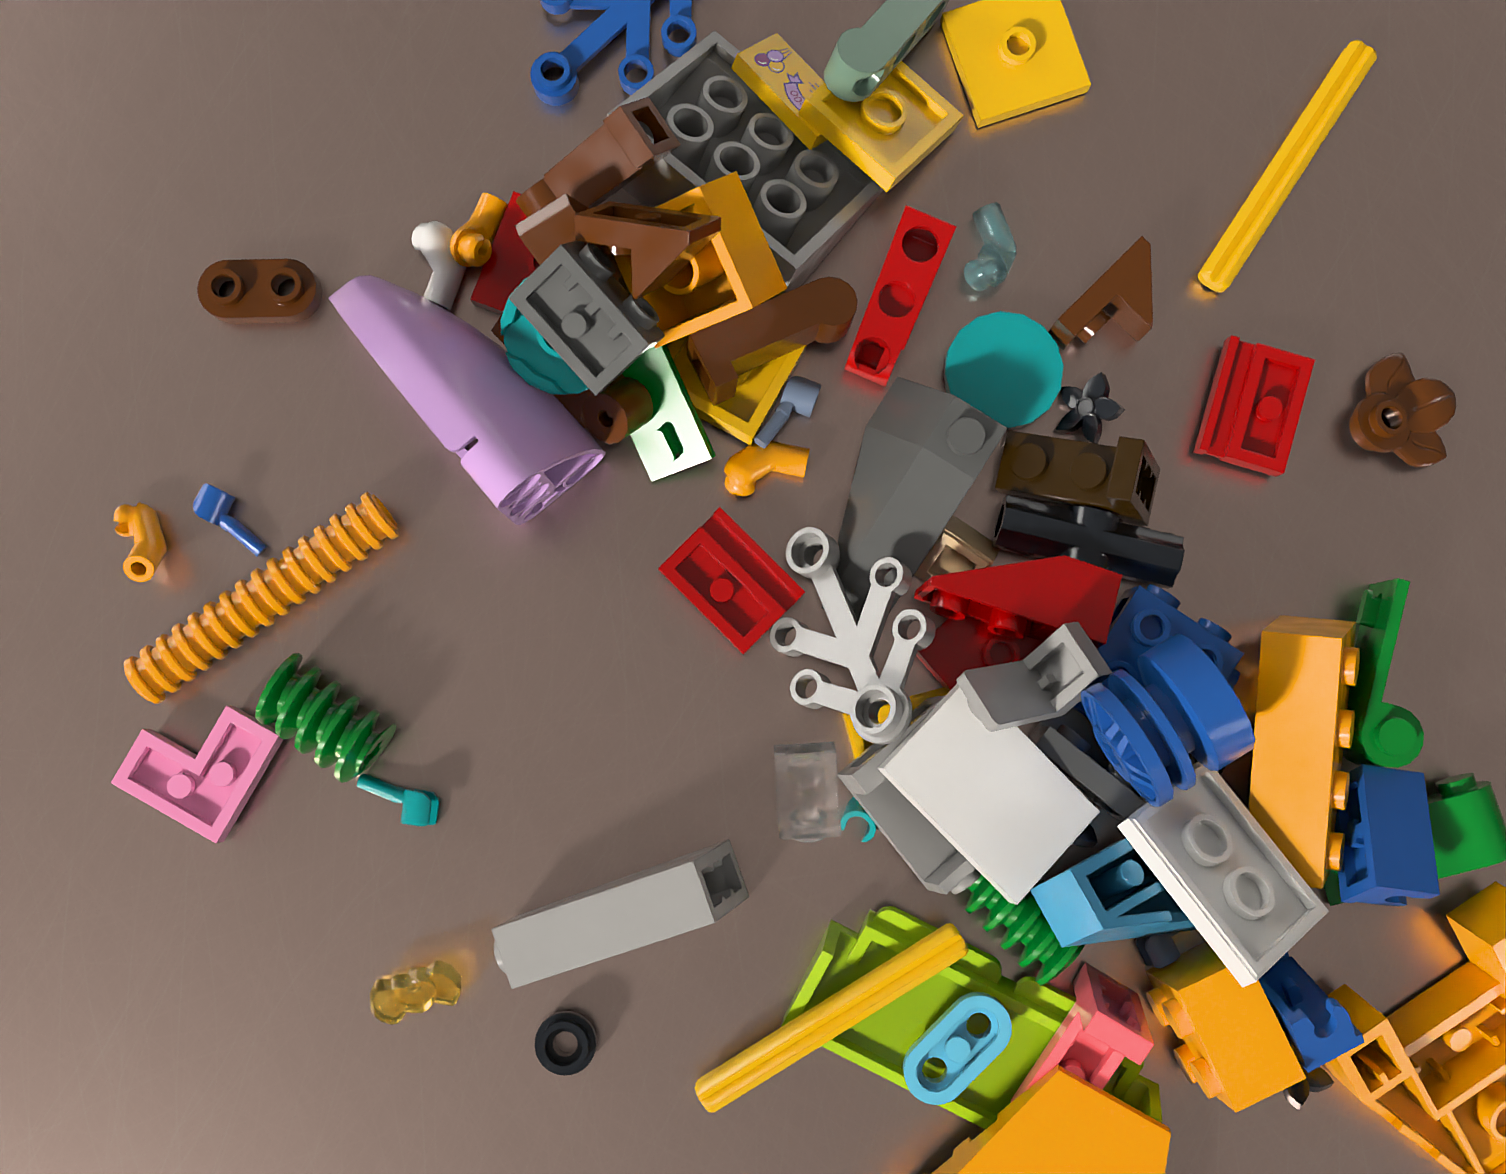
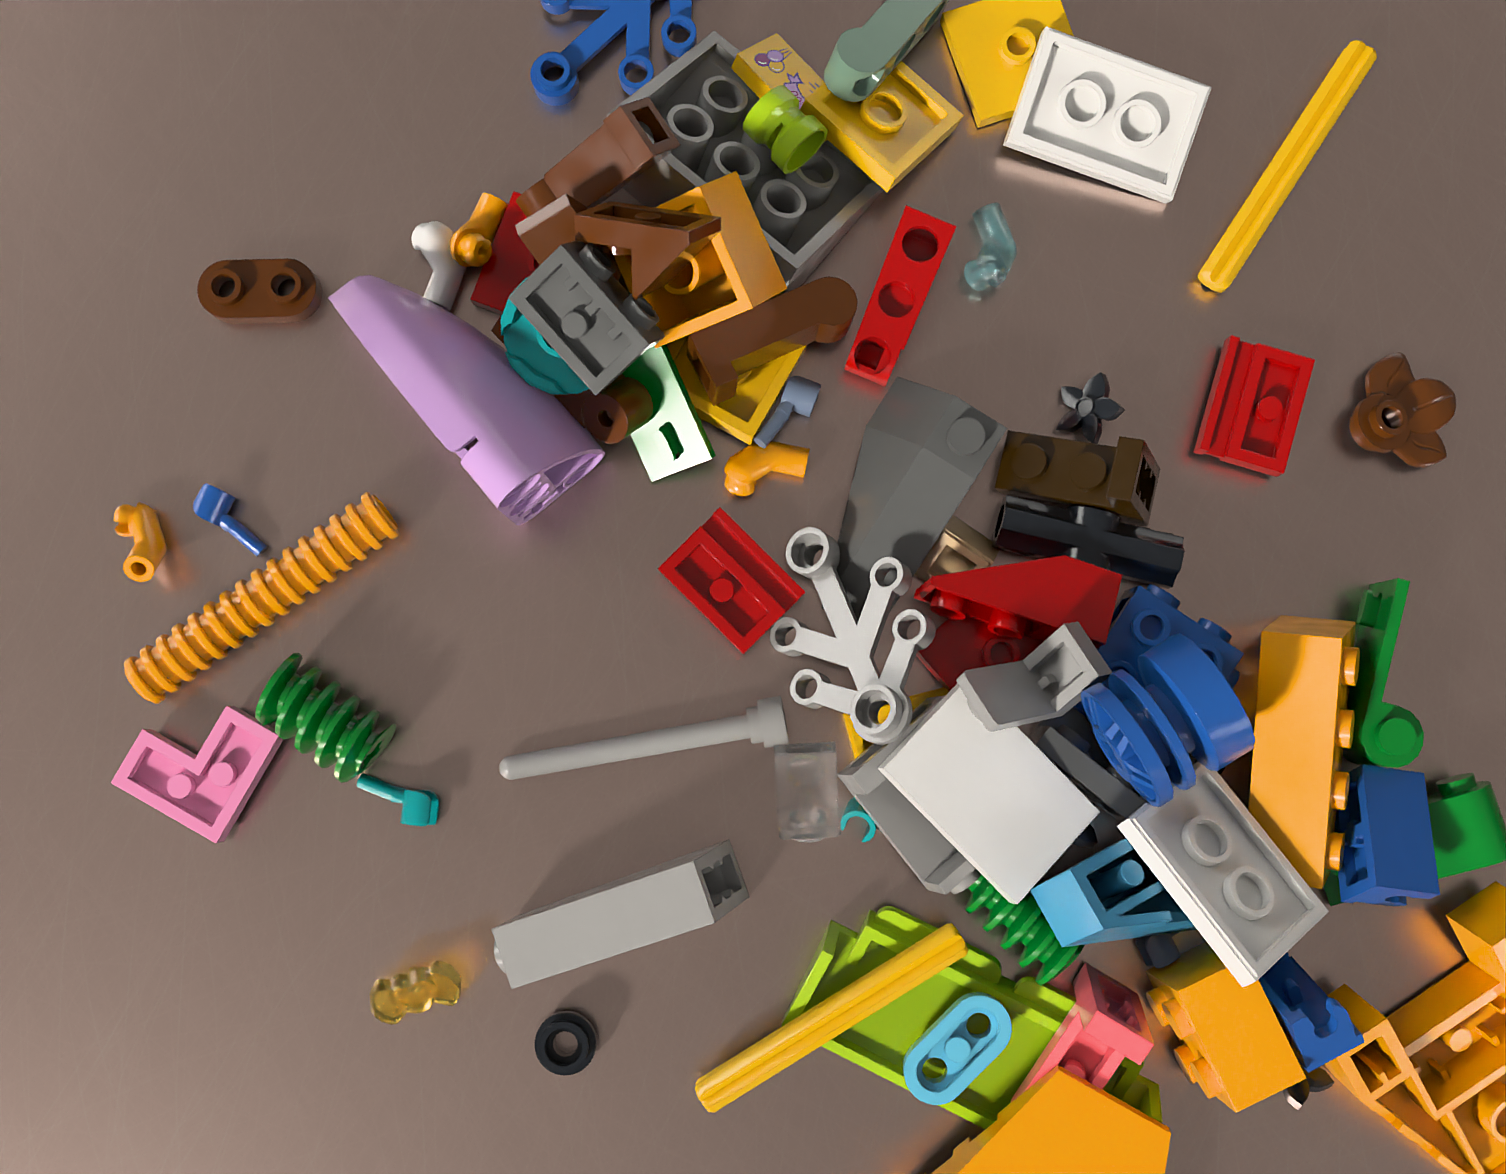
teal tile [943,311,1064,431] -> none
reddish brown slope [1048,236,1153,350] -> none
none -> light grey piece [499,696,789,780]
none -> lime wheel [743,85,828,174]
none -> white tile [1003,26,1212,204]

